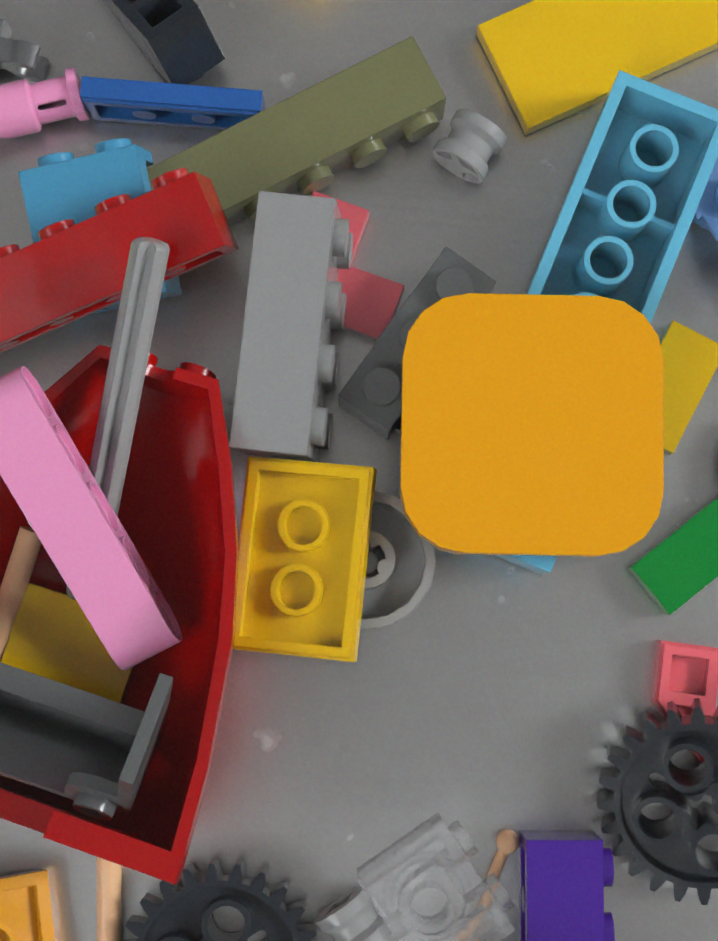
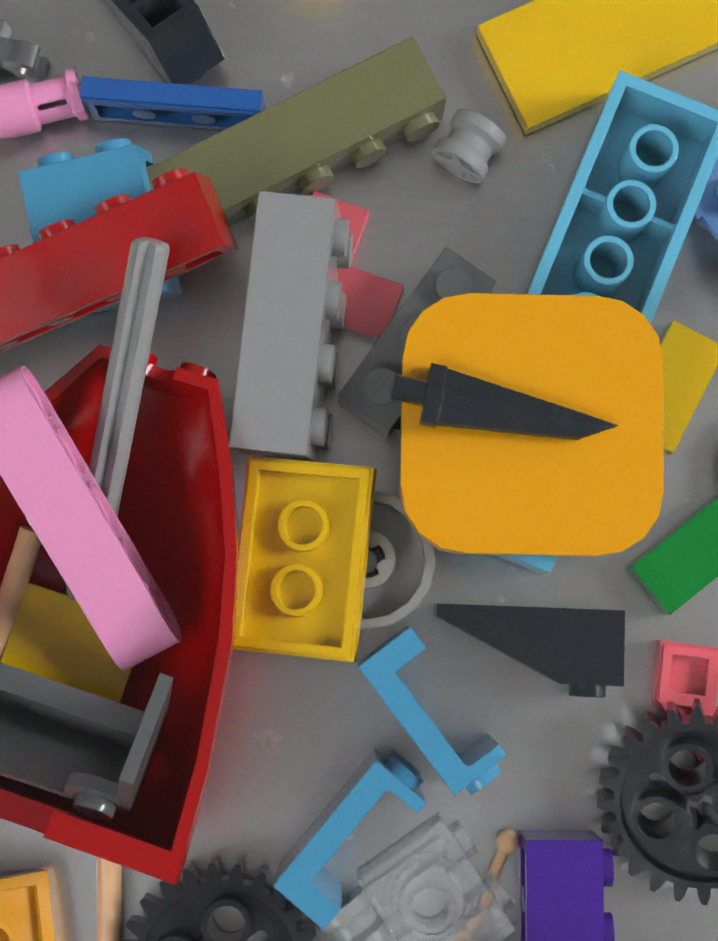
none -> dark azure panel [273,748,427,930]
none -> dark azure panel [358,626,506,796]
none -> black bar [390,363,618,441]
none -> black slope [433,603,625,698]

